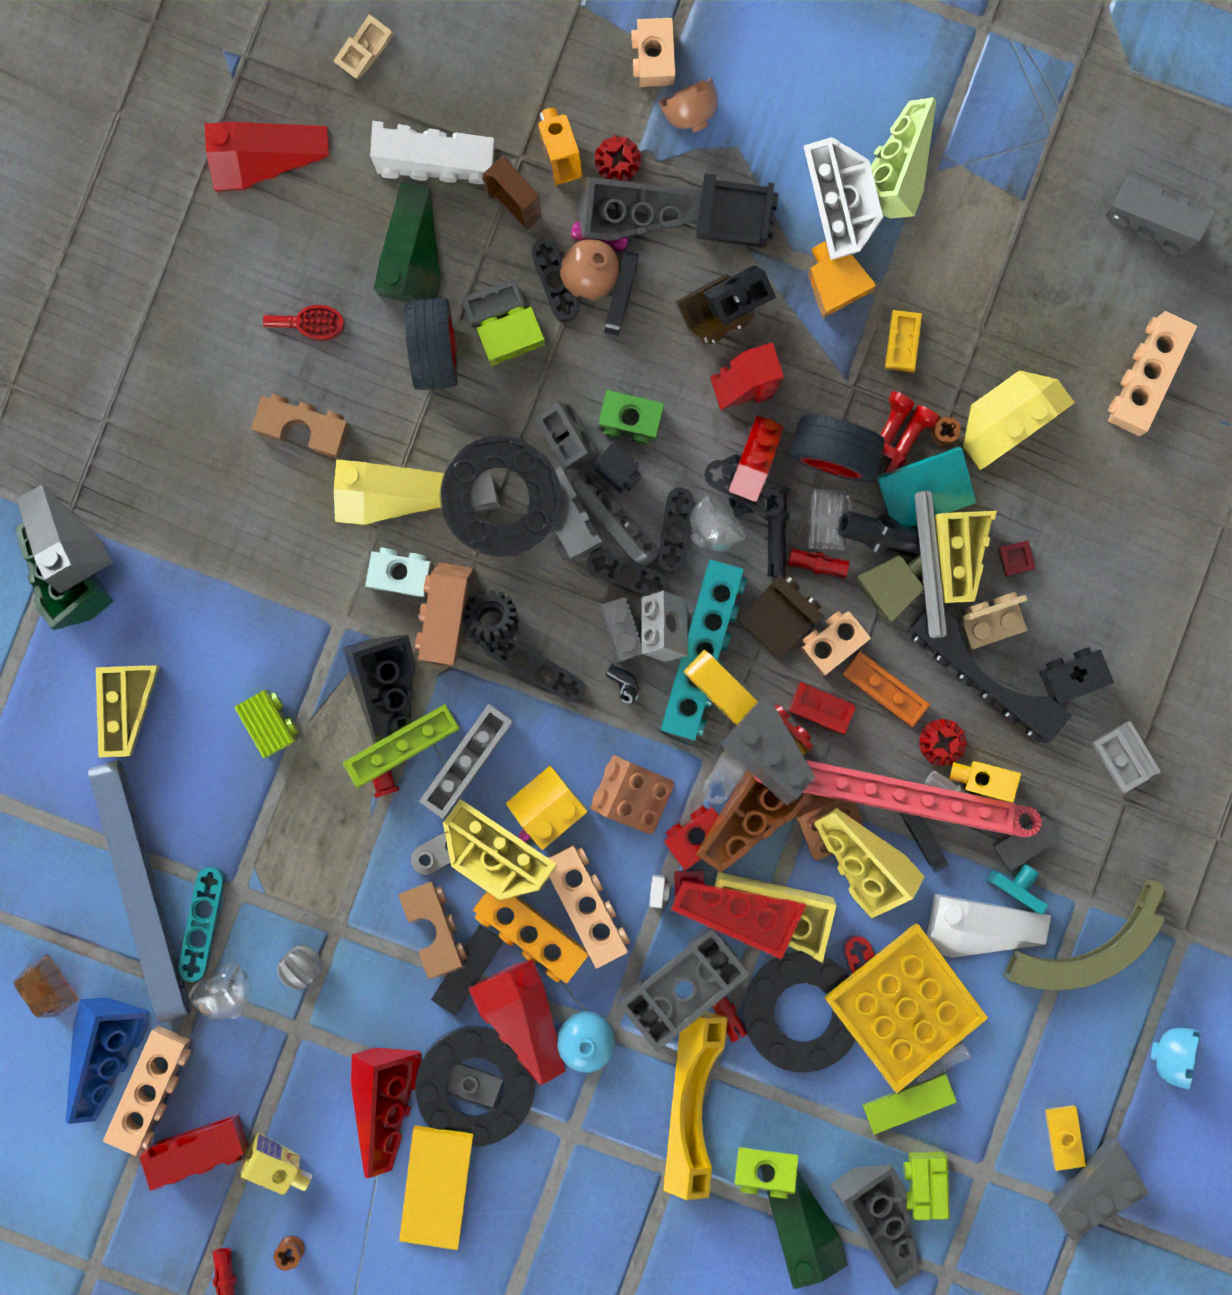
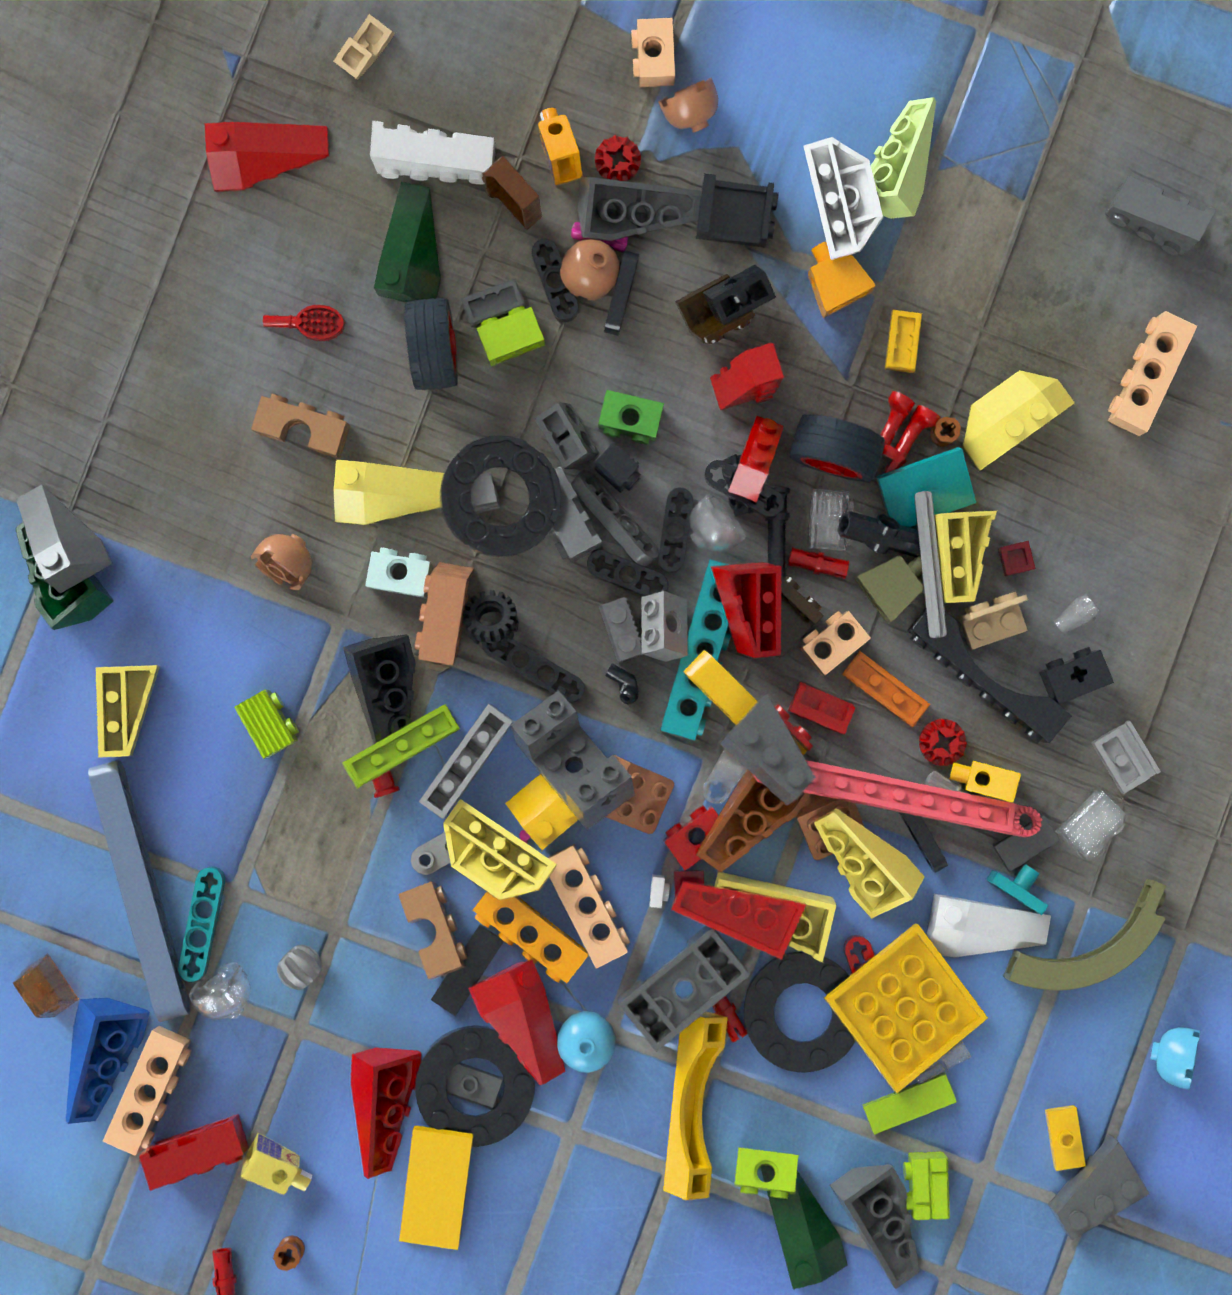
none -> nougat cylinder [251,534,312,590]
none -> dark grey plate [511,690,635,830]
none -> red wedge [711,562,781,658]
none -> clear cone [1054,594,1100,635]
none -> clear brick [1055,790,1127,859]

